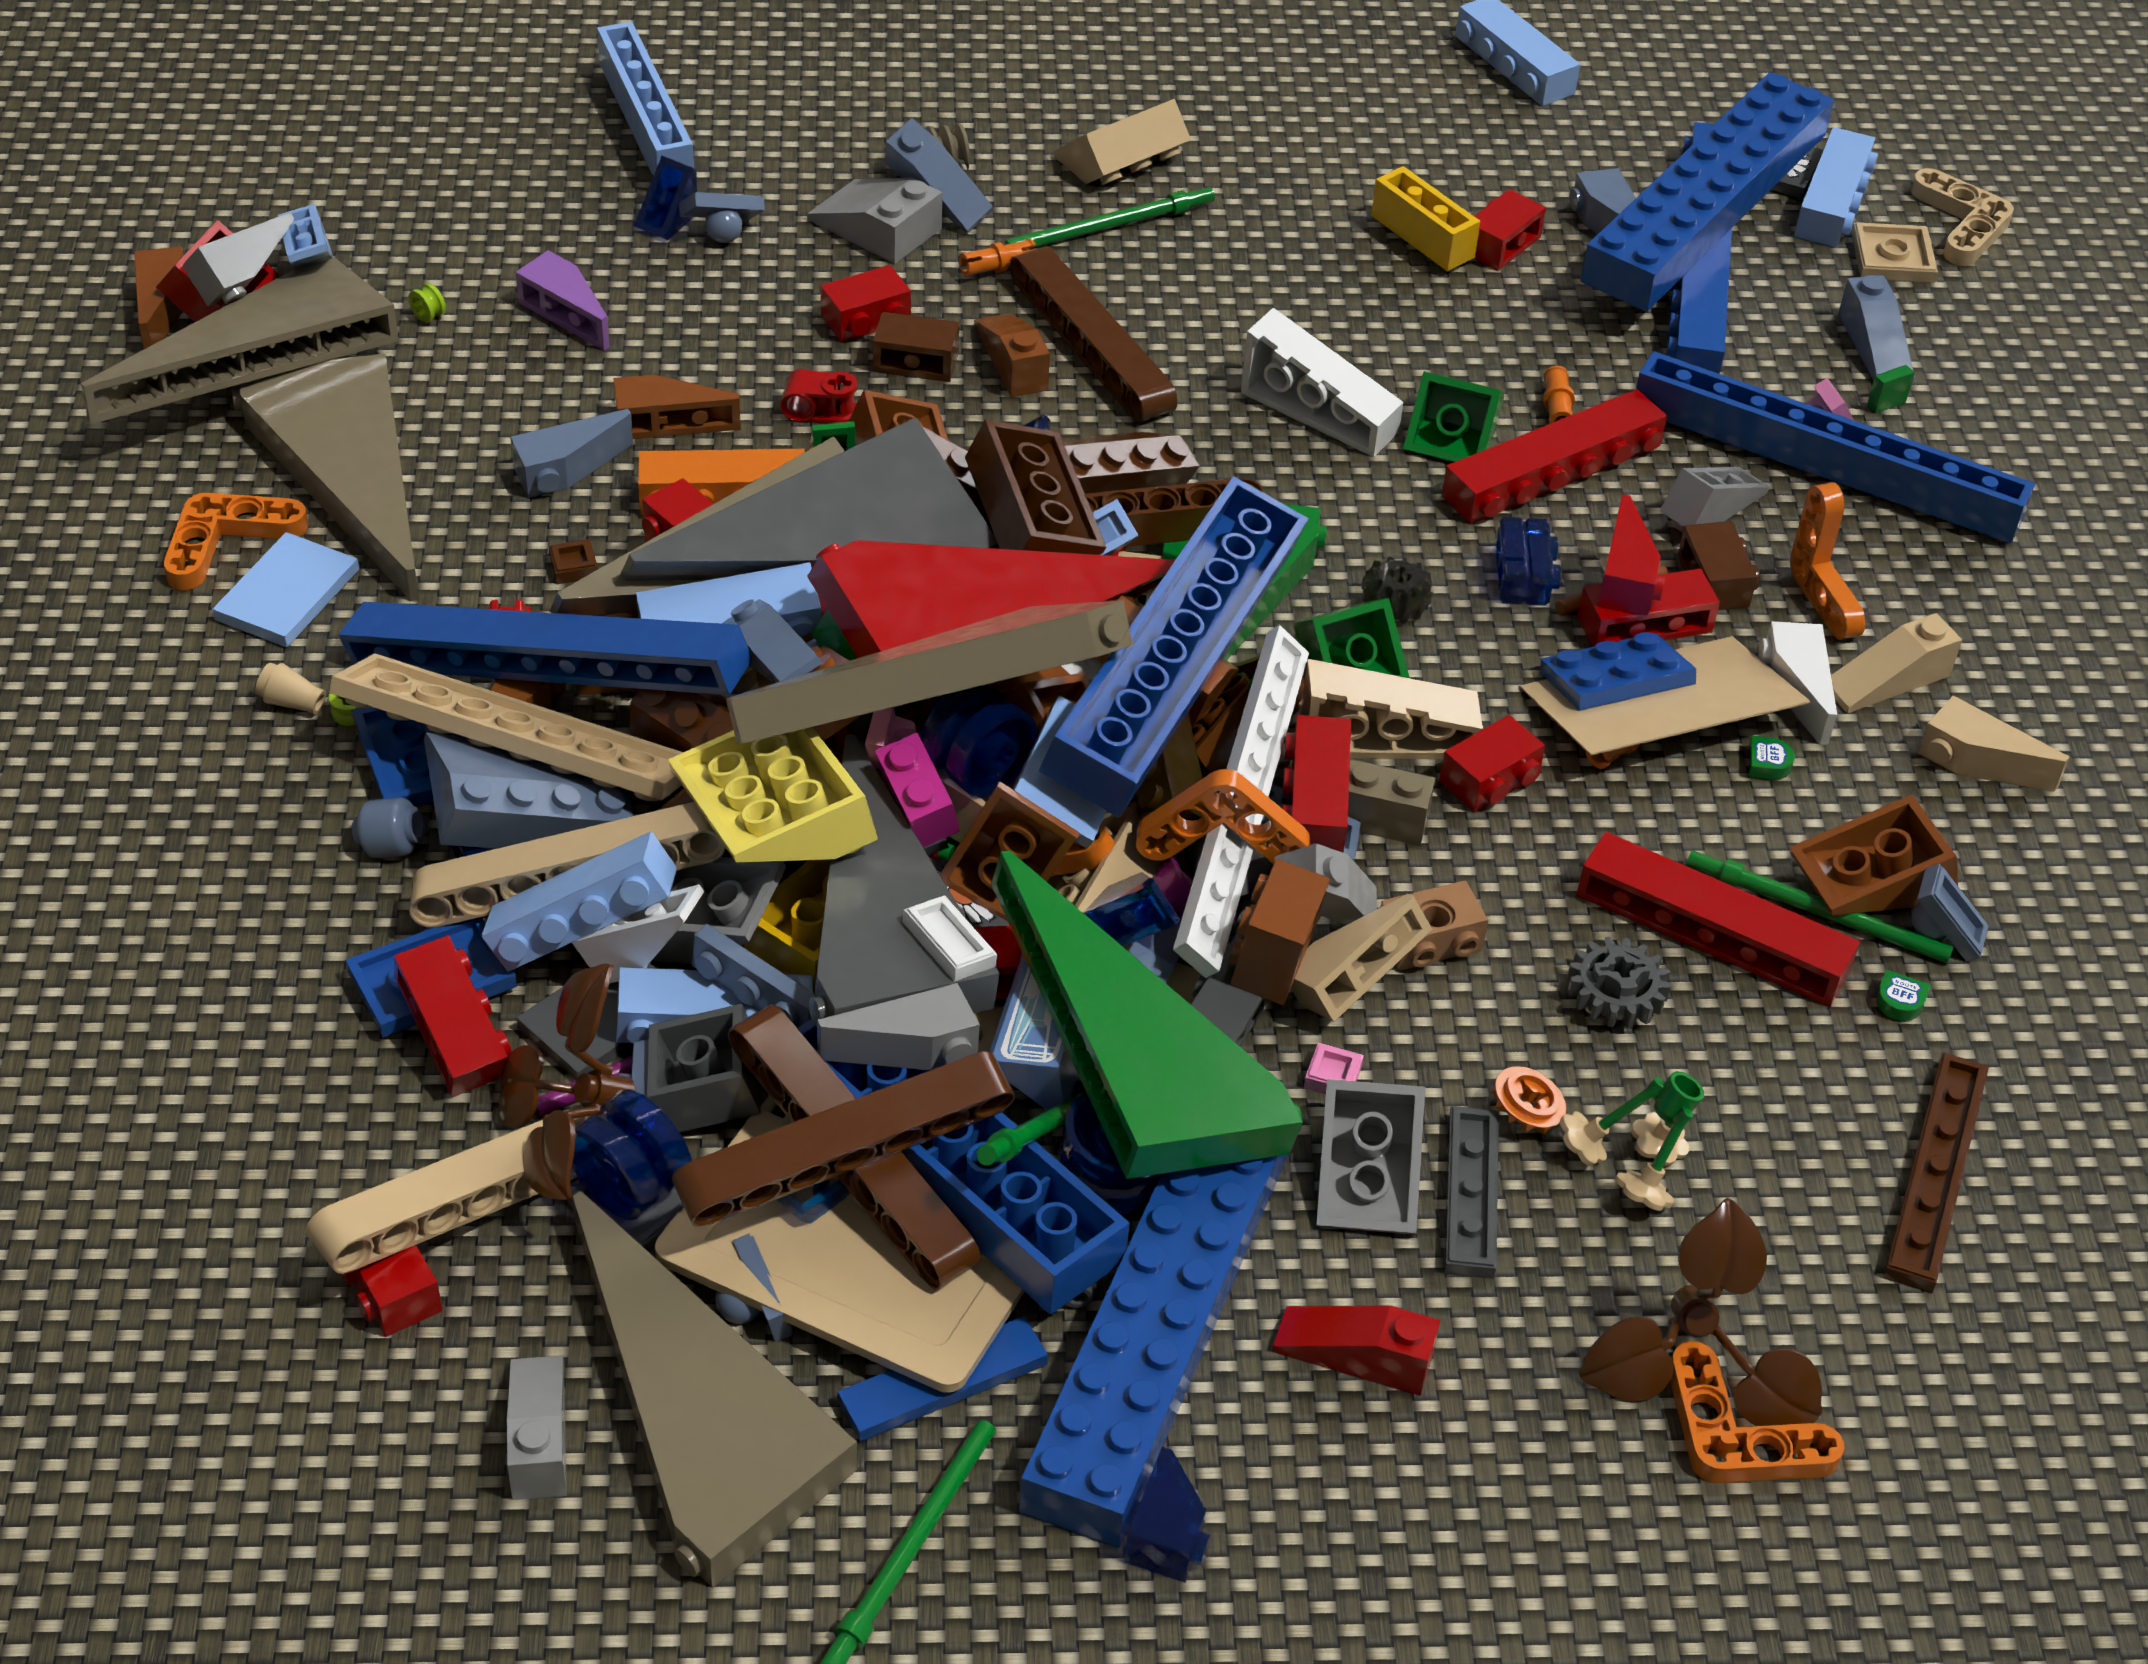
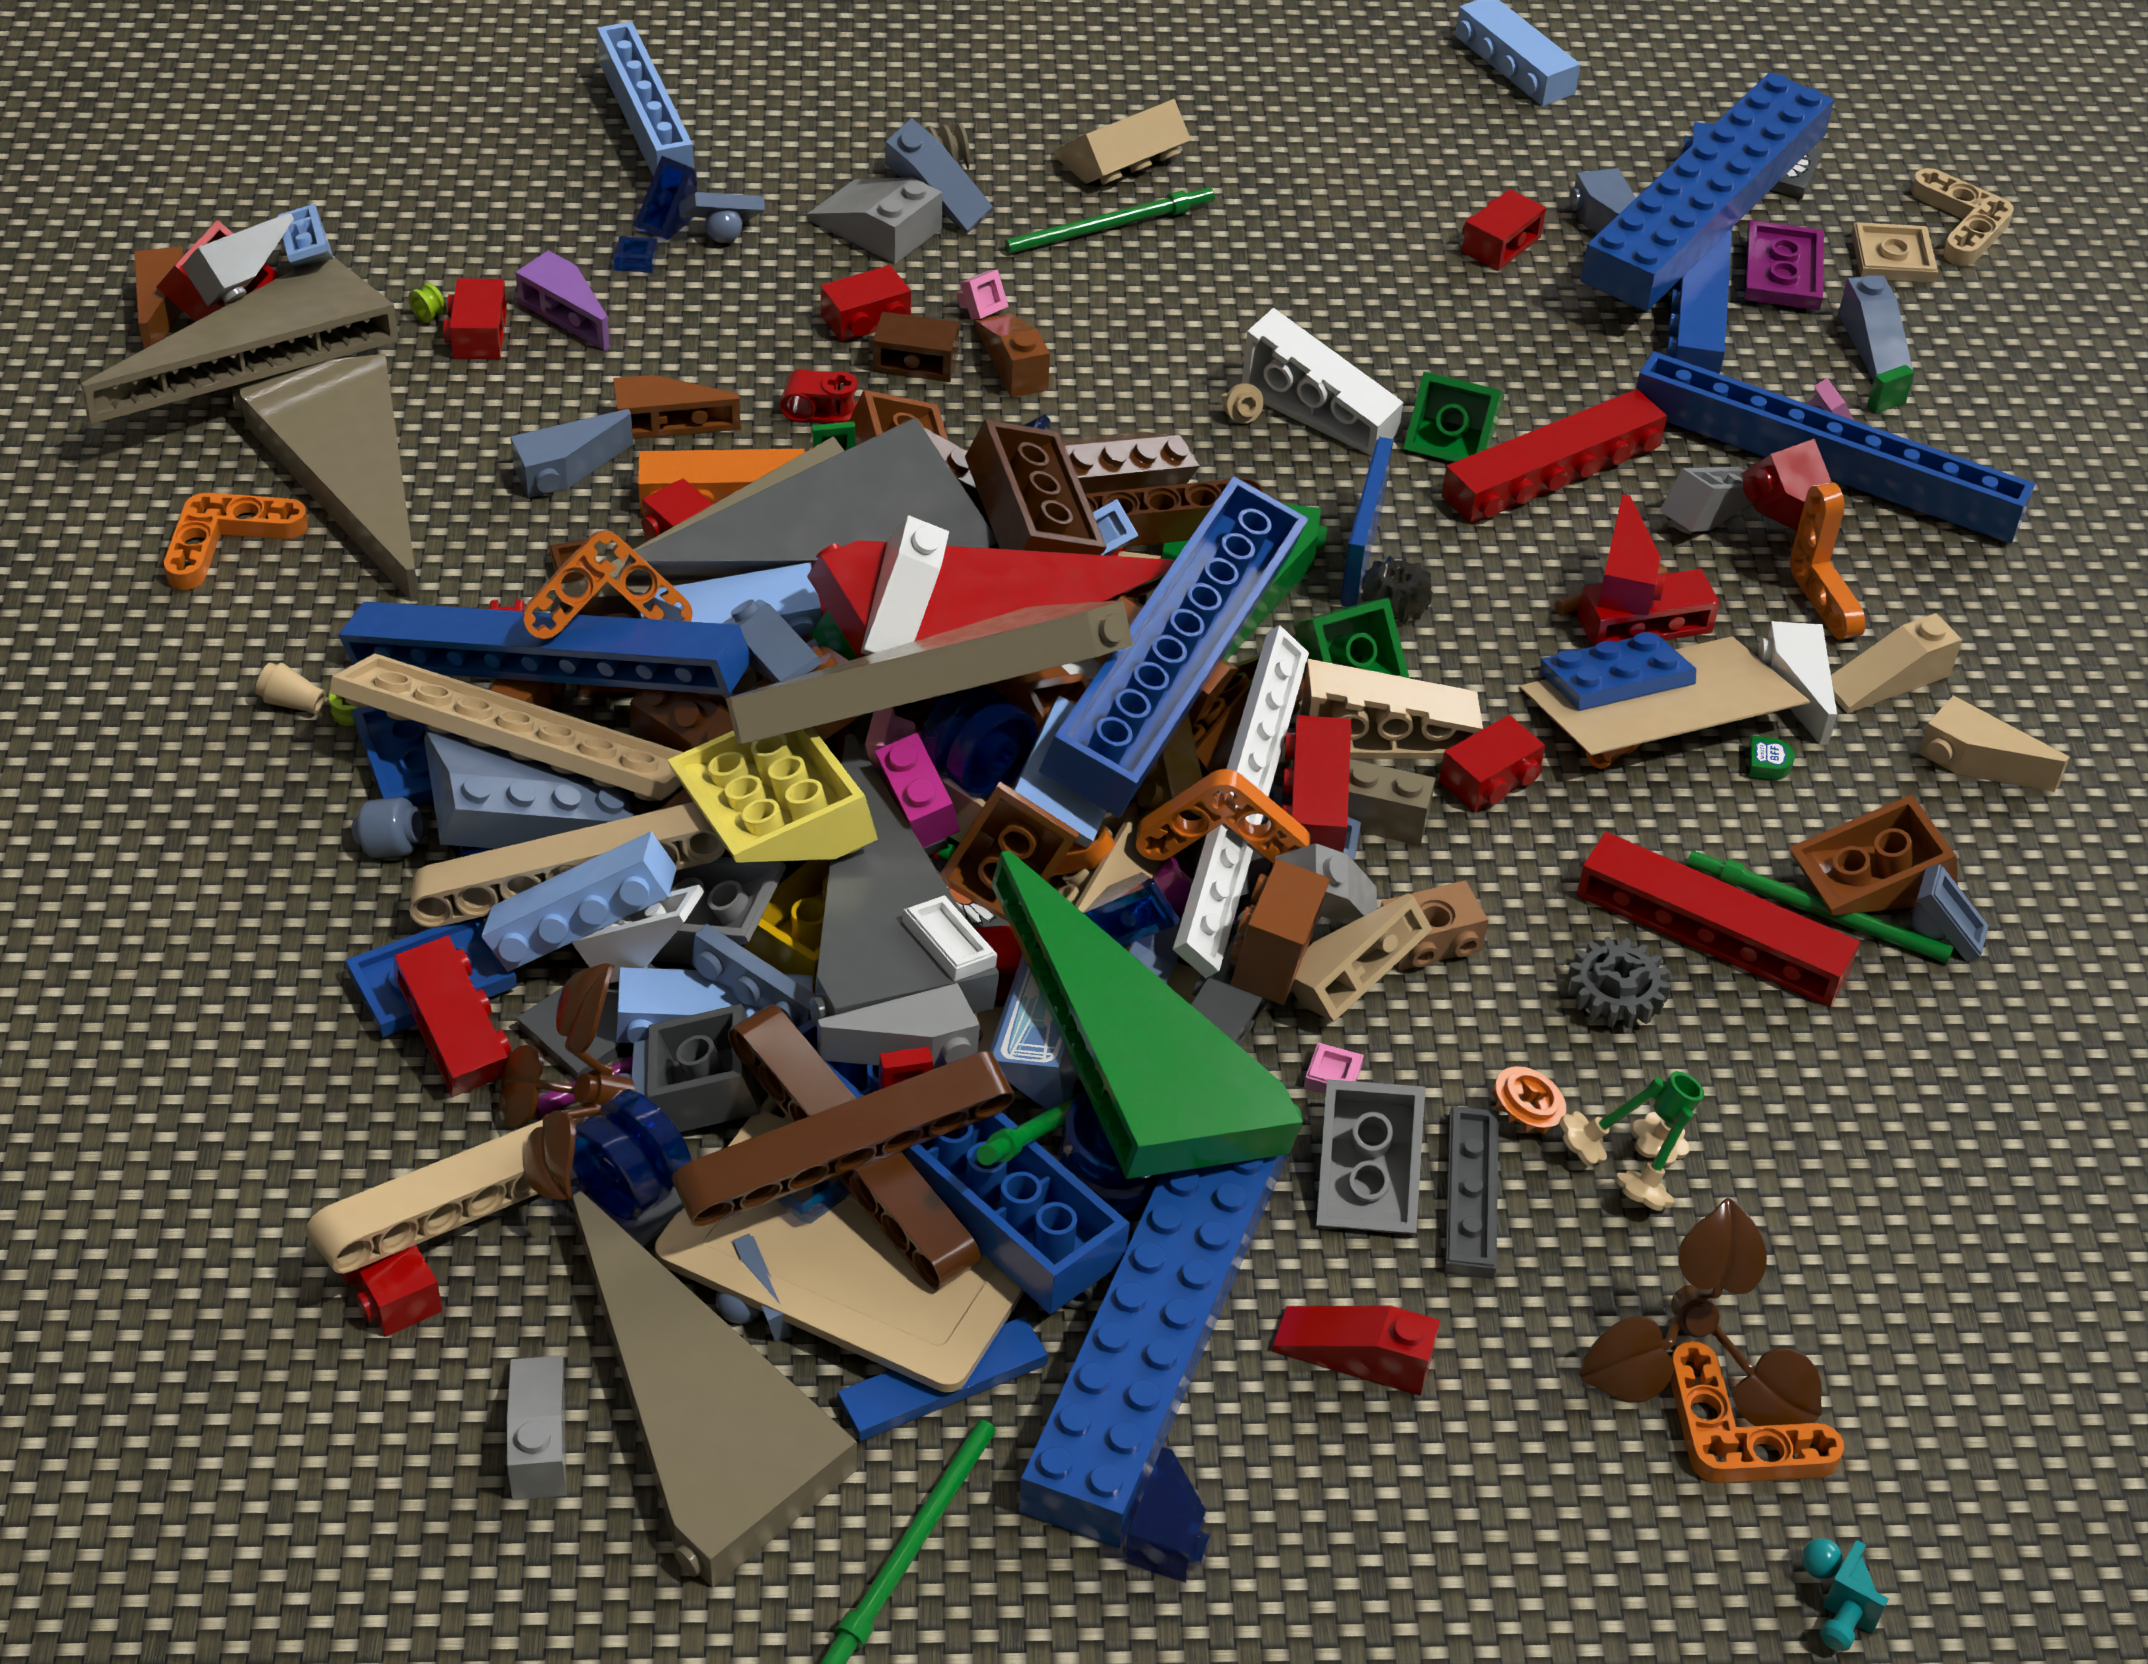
light blue tile [212,532,359,647] -> none
orange pin [959,239,1037,277] -> none
reddish brown beam [1009,246,1177,423] -> none
yellow brick [1371,166,1480,271] -> none
clear blue brick [1495,517,1561,606] -> none
orange pin [1543,365,1575,424] -> none
reddish brown brick [1677,521,1760,610] -> none
light blue brick [1794,127,1878,248] -> none
green tile [1876,969,1931,1021] -> none
reddish brown tile [1883,1052,1989,1293] -> none
none -> red brick [443,278,508,360]
none -> orange beam [522,530,693,639]
none -> clear blue tile [614,236,658,273]
none -> white slope [861,515,949,655]
none -> red plate [878,1047,933,1090]
none -> bright pink tile [956,269,1009,320]
none -> tan plate [1222,383,1263,424]
none -> blue tile [1340,437,1394,607]
none -> red slope [1741,439,1845,531]
none -> magenta plate [1744,220,1824,310]
none -> teal piece [1801,1538,1889,1651]

